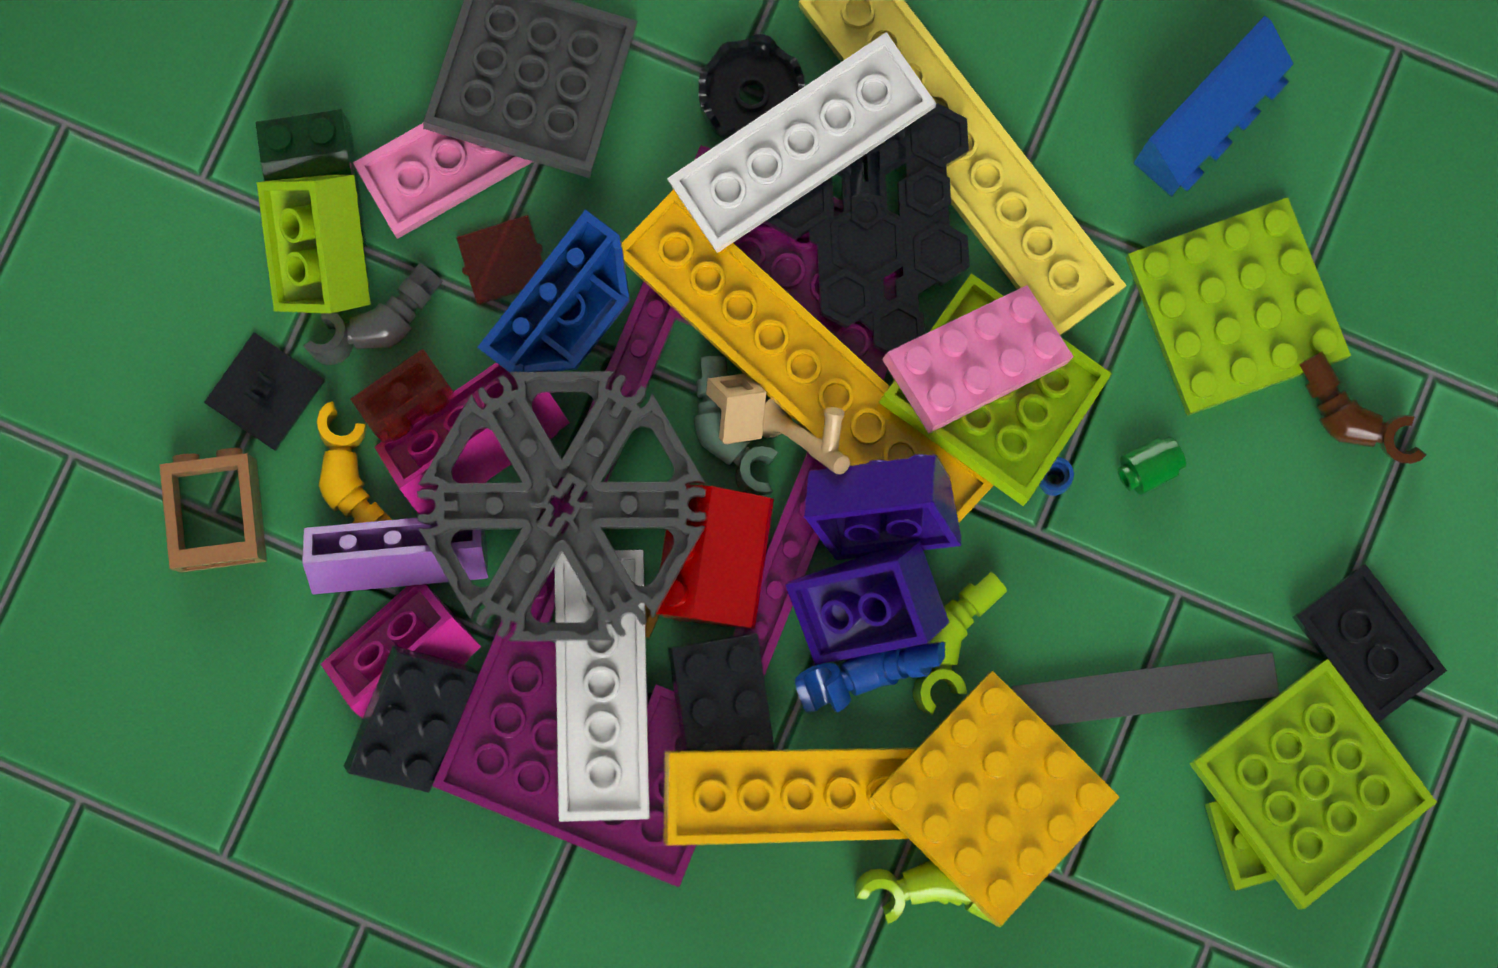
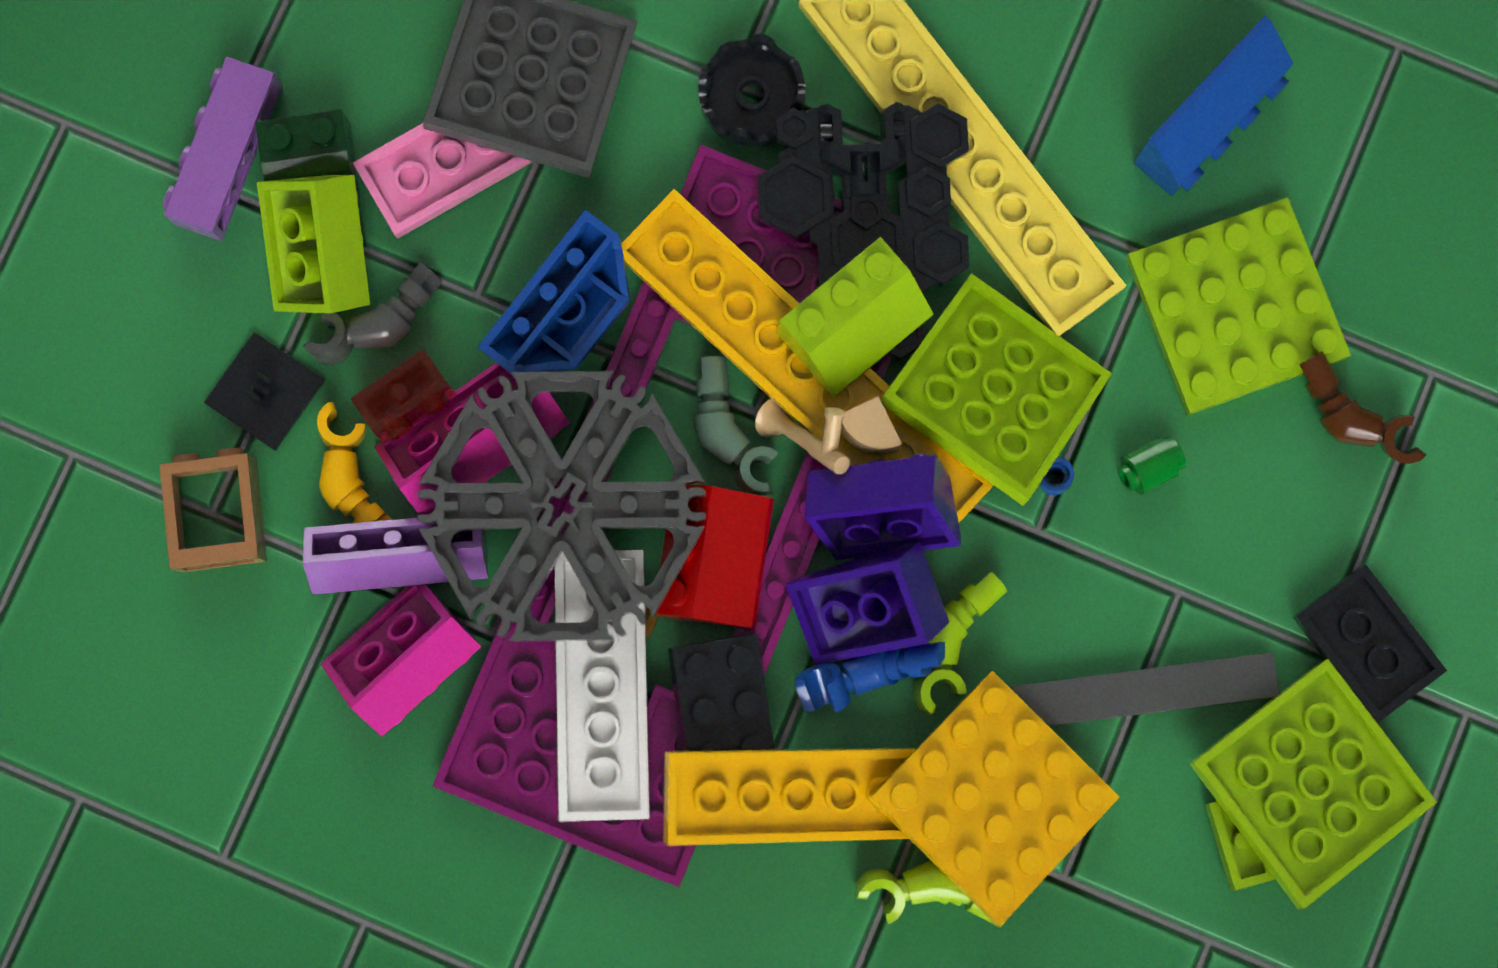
black plate [344,646,478,793] -> none
clear red piece [456,215,543,305] -> none
white plate [667,32,936,253] -> none
tan panel [706,374,766,444] -> none
bright pink plate [882,285,1074,433] -> none
none -> medium lavender brick [163,56,283,242]
none -> lime slope [776,237,934,399]
none -> tan brick [841,396,902,455]

